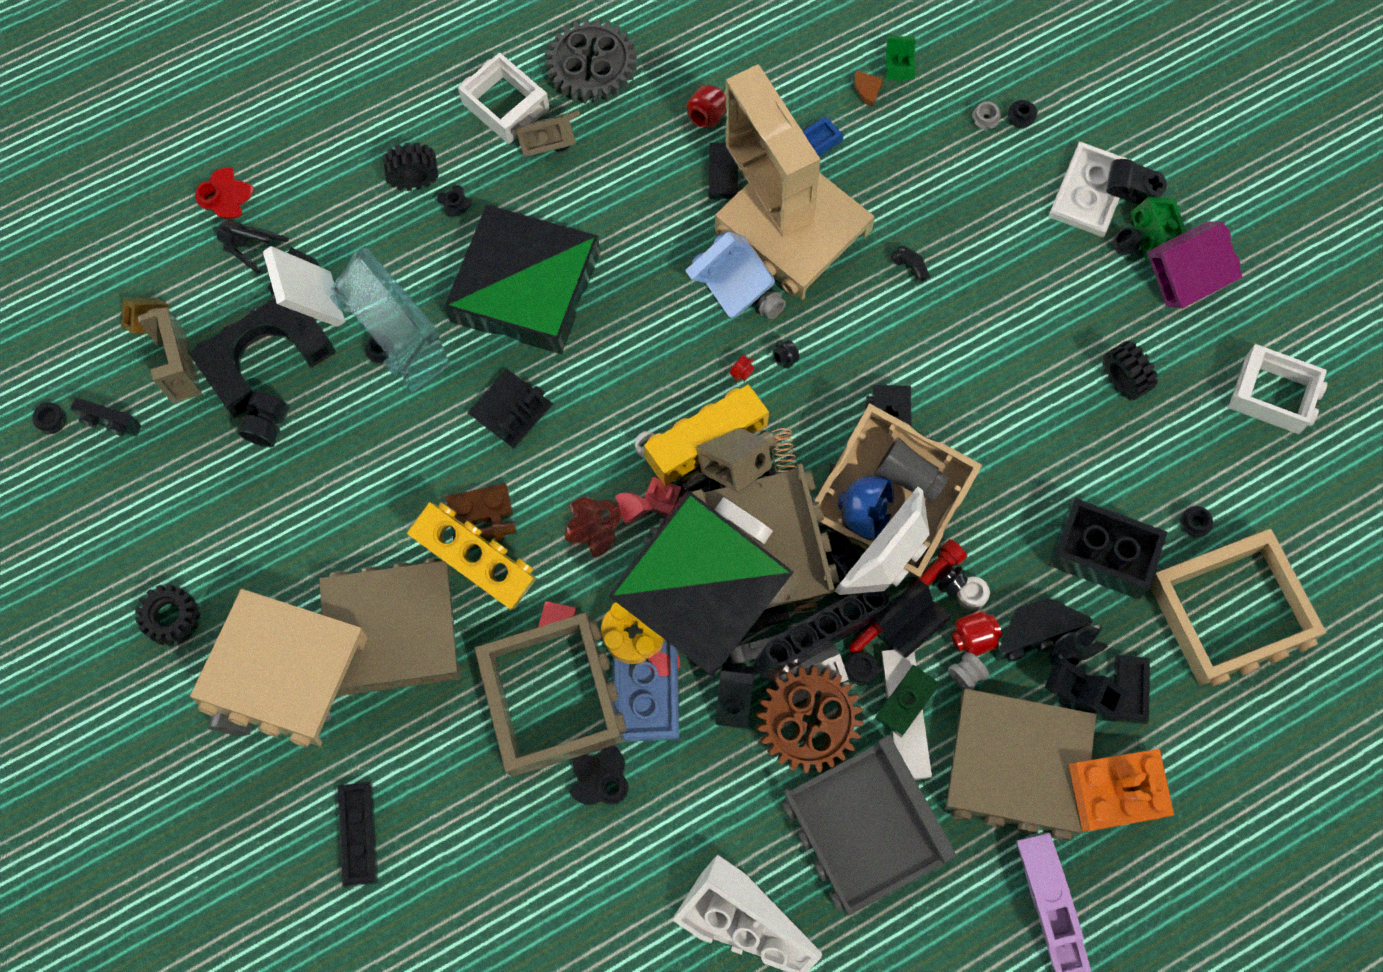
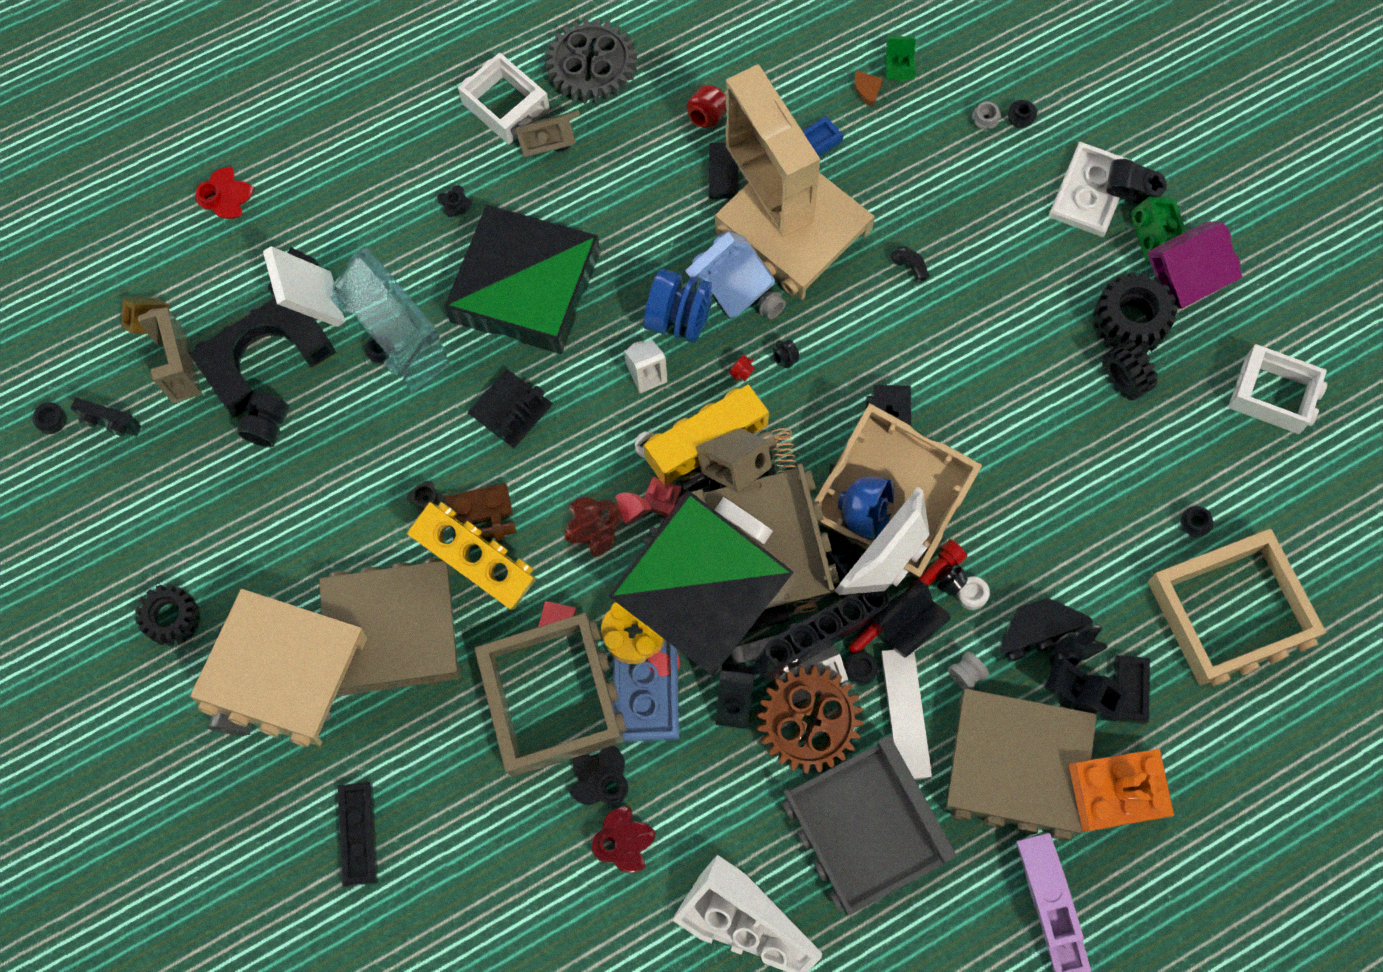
black plant [217,220,289,273] -> none
black tyre [383,142,439,191] -> none
dark grey plant [875,437,949,502] -> none
dark green plate [875,665,940,738] -> none
red head [951,610,1002,657] -> none
black brick [1048,498,1168,600] -> none
black plate [1113,227,1143,255] -> none
none -> pearl dark grey plate [407,481,444,515]
none -> dark red plate [591,806,656,873]
none -> white slope [624,340,667,393]
none -> blue wheel [644,268,712,343]
none -> black tyre [1092,272,1177,355]

